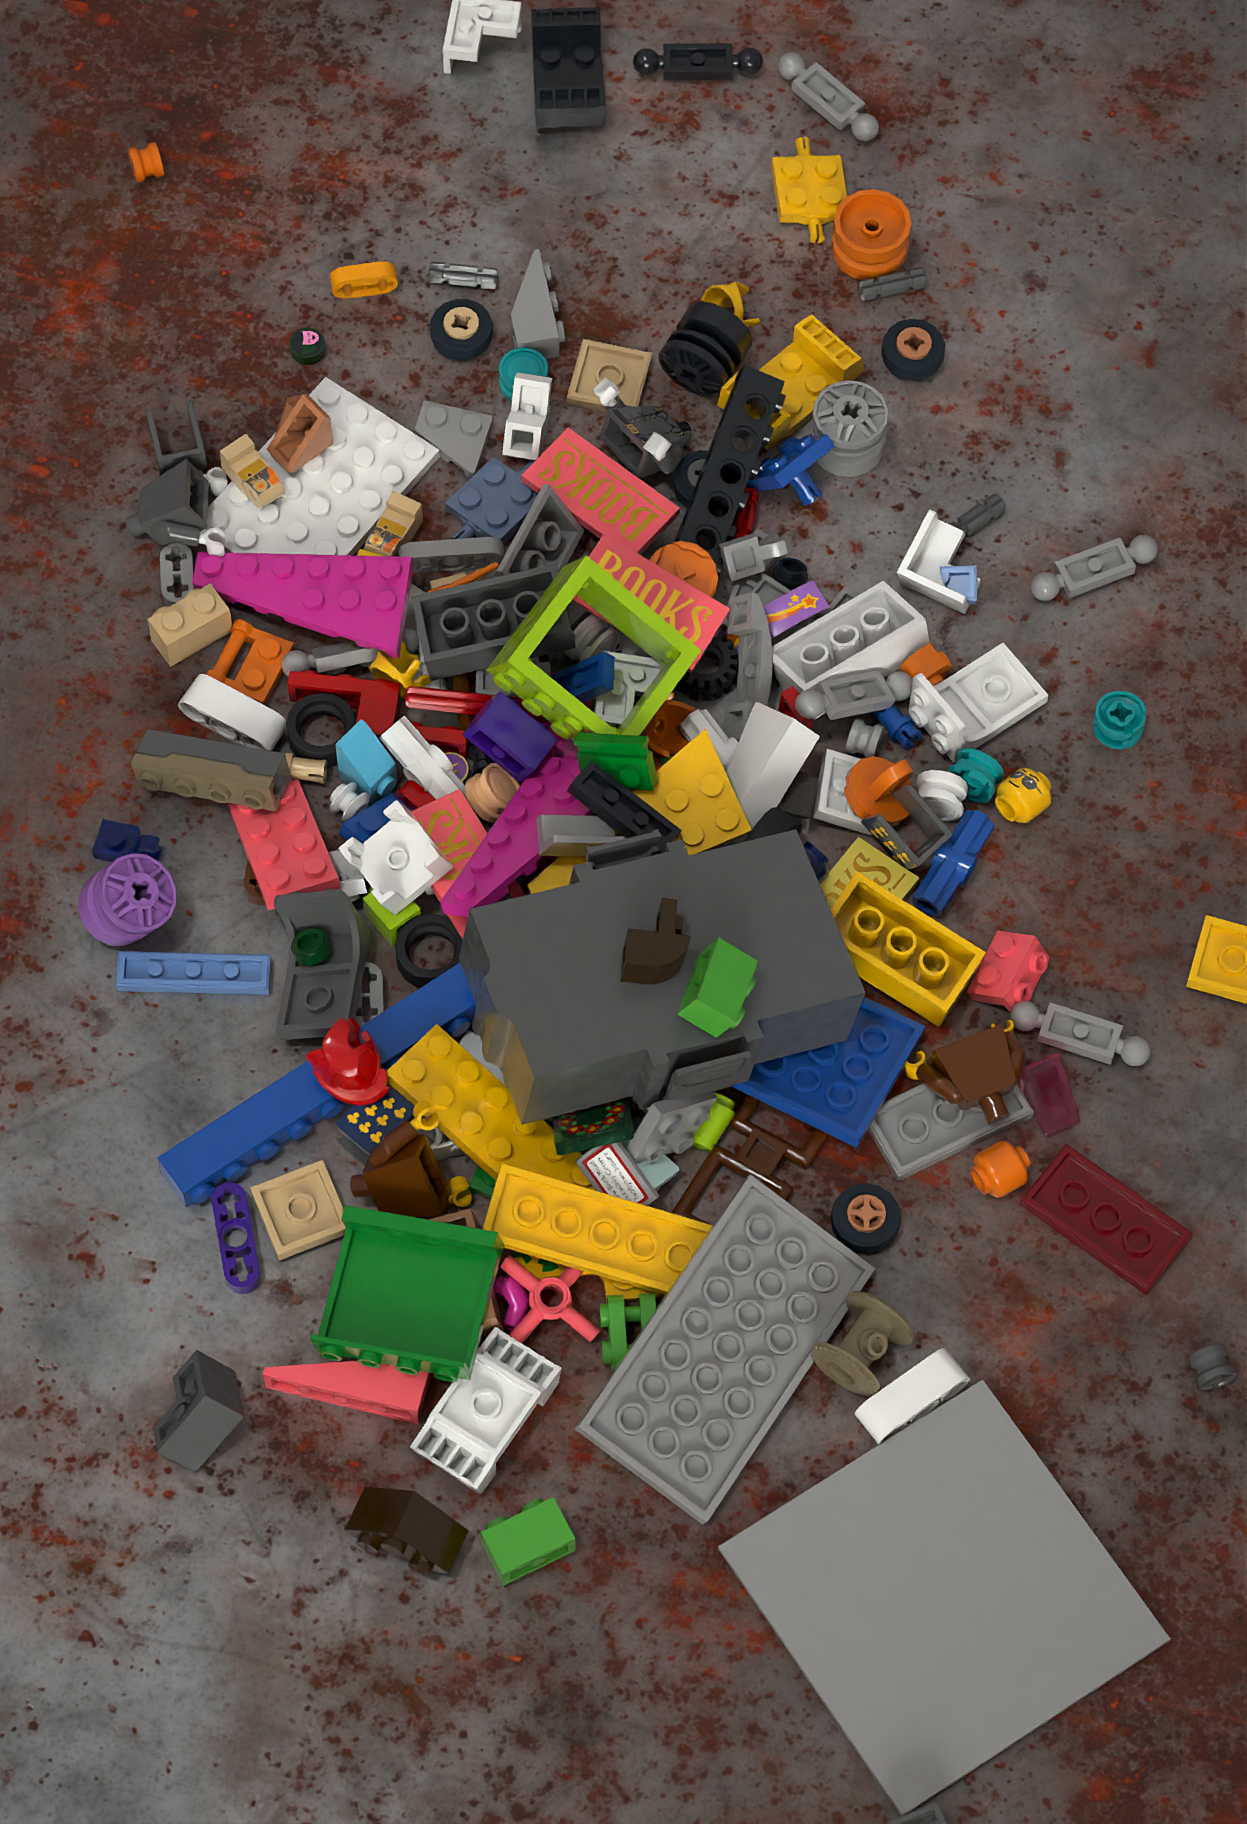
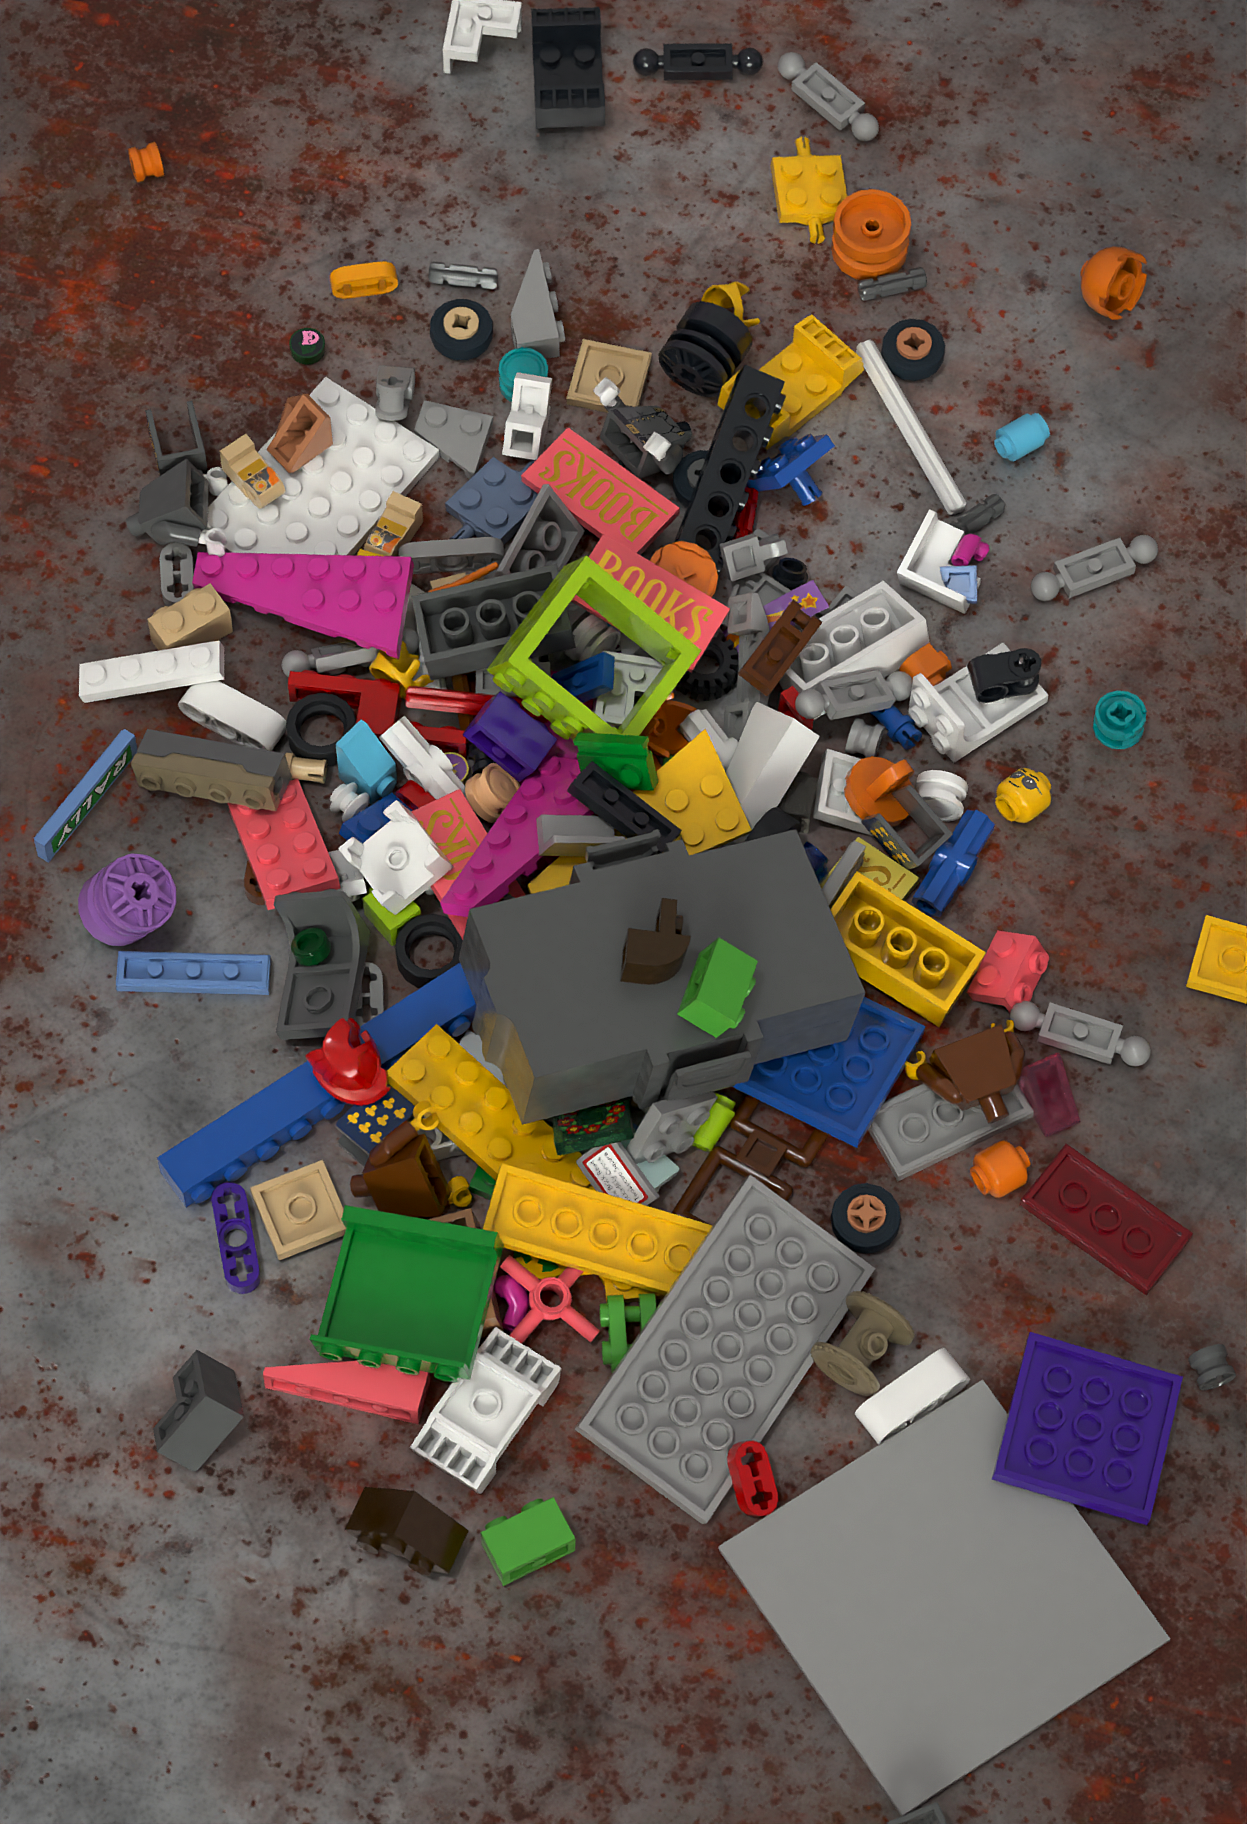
clear blue plate [92,819,163,862] -> none
orange plate [206,619,295,706] -> none
light grey wheel [811,380,889,477] -> none
teal wheel [947,748,1004,804] -> none
none -> medium blue tile [34,729,137,863]
none -> white plate [79,640,224,703]
none -> light grey piece [375,365,415,421]
none -> red beam [727,1441,778,1517]
none -> reddish brown plate [738,599,822,696]
none -> light grey tile [822,840,866,909]
none -> white axle [856,340,966,515]
none -> dark pink arm [951,533,990,566]
none -> black piece [967,648,1041,703]
none -> dark purple plate [992,1332,1183,1525]
none -> medium azure brick [994,413,1050,461]
none -> orange cylinder [1080,246,1147,320]

